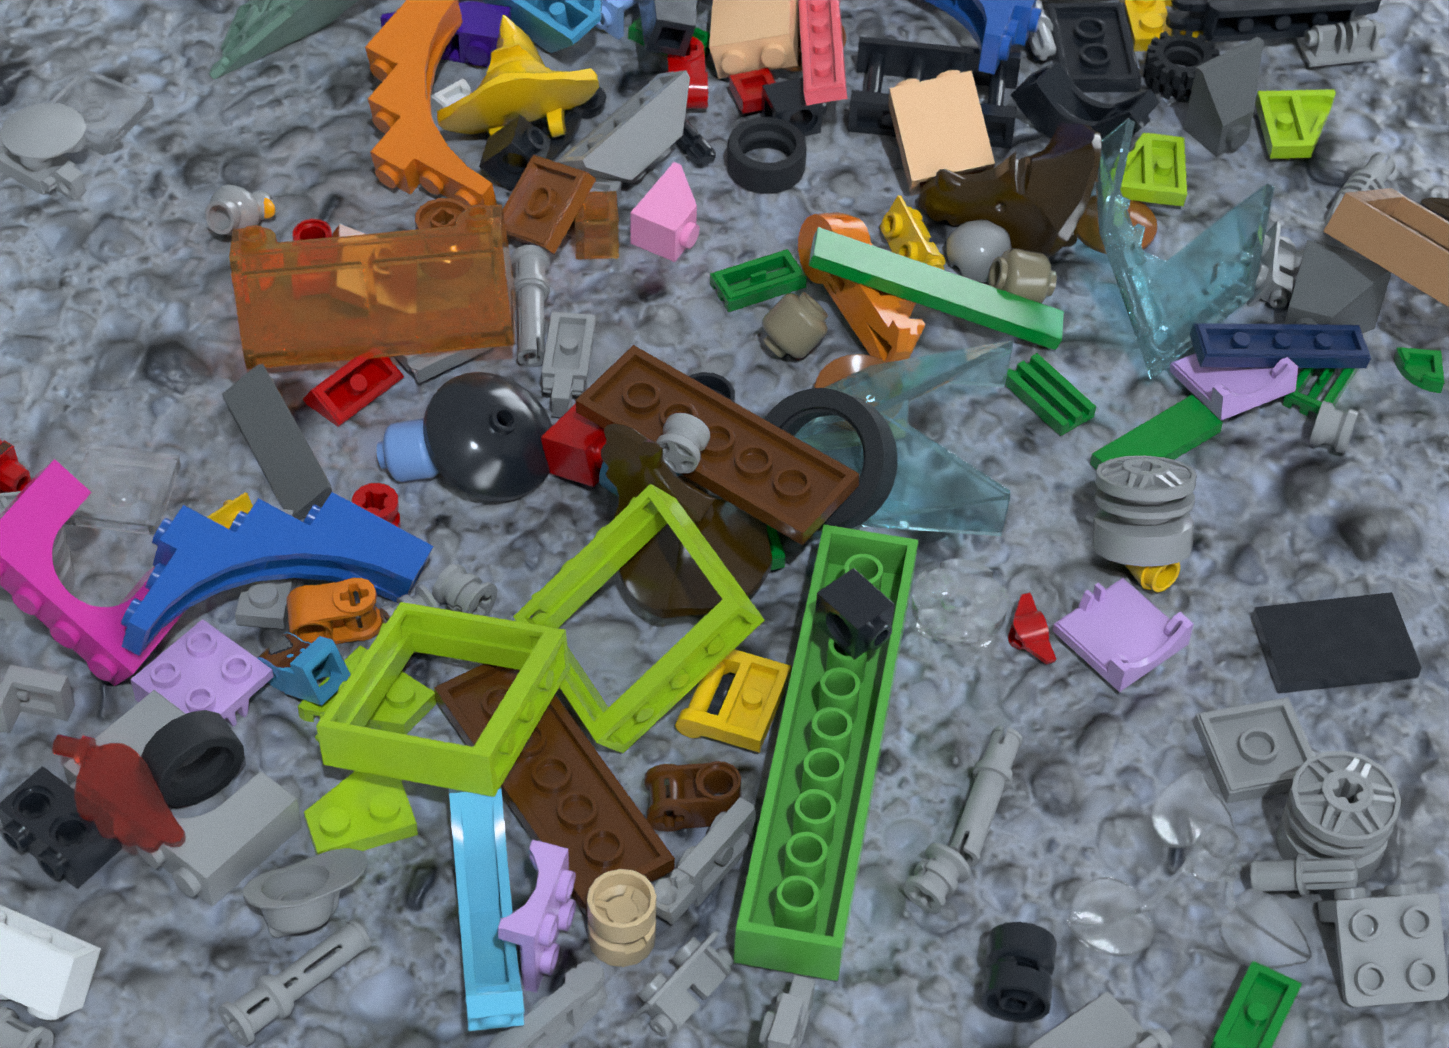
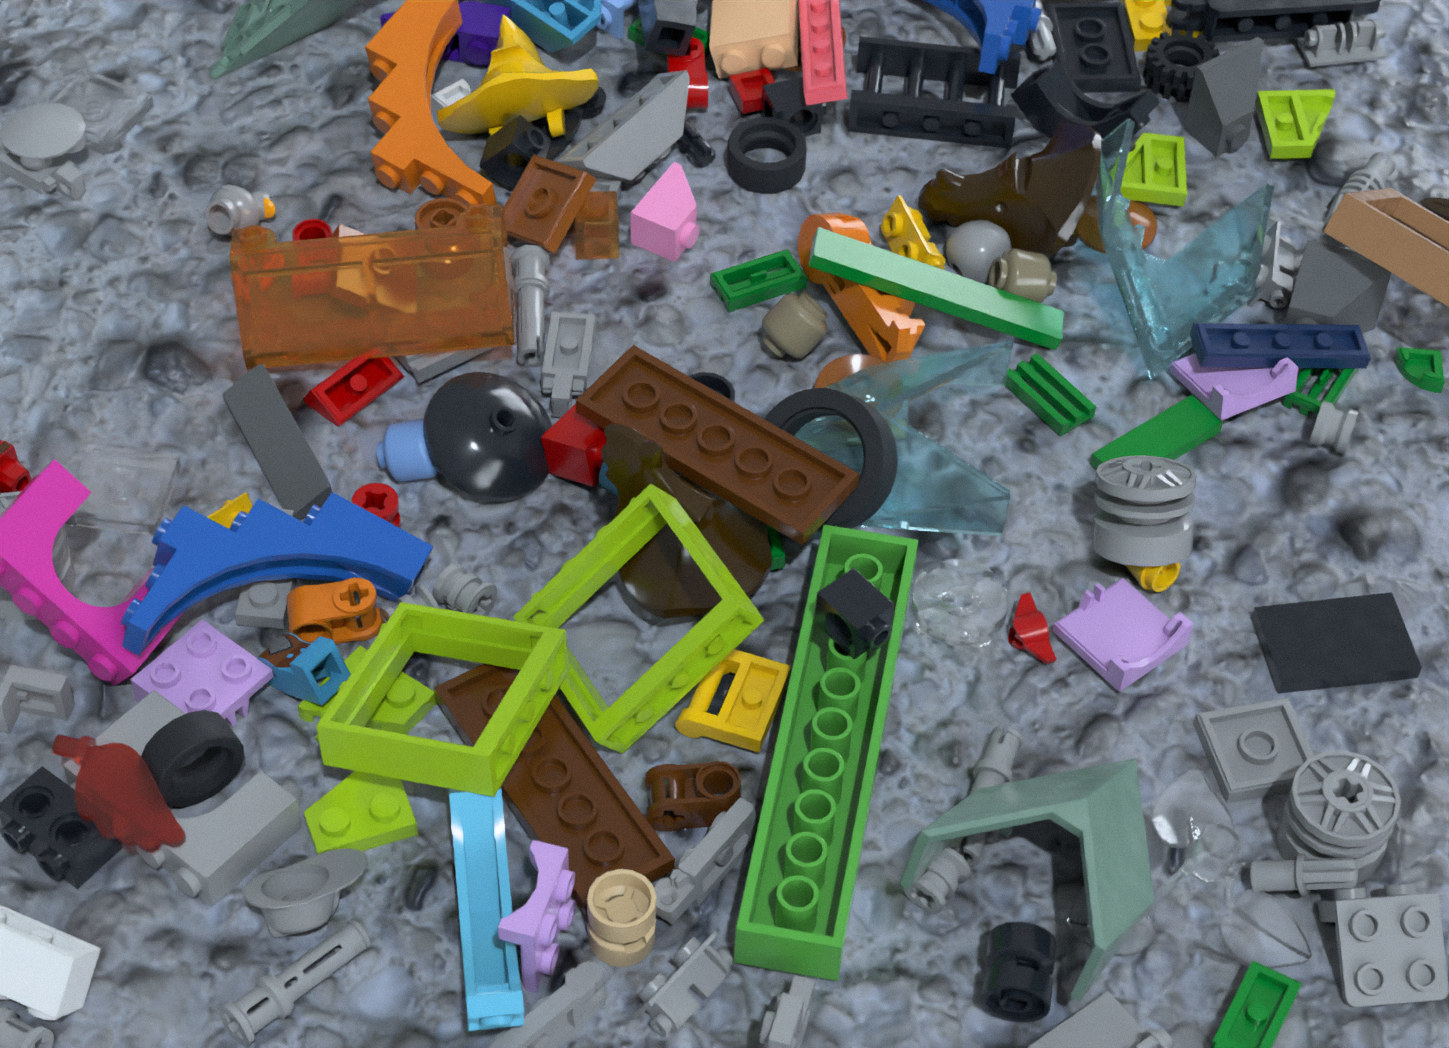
light grey wheel [656,413,710,473] -> none
light nougat brick [888,70,995,196] -> none
none -> sand green windscreen [900,758,1155,1002]

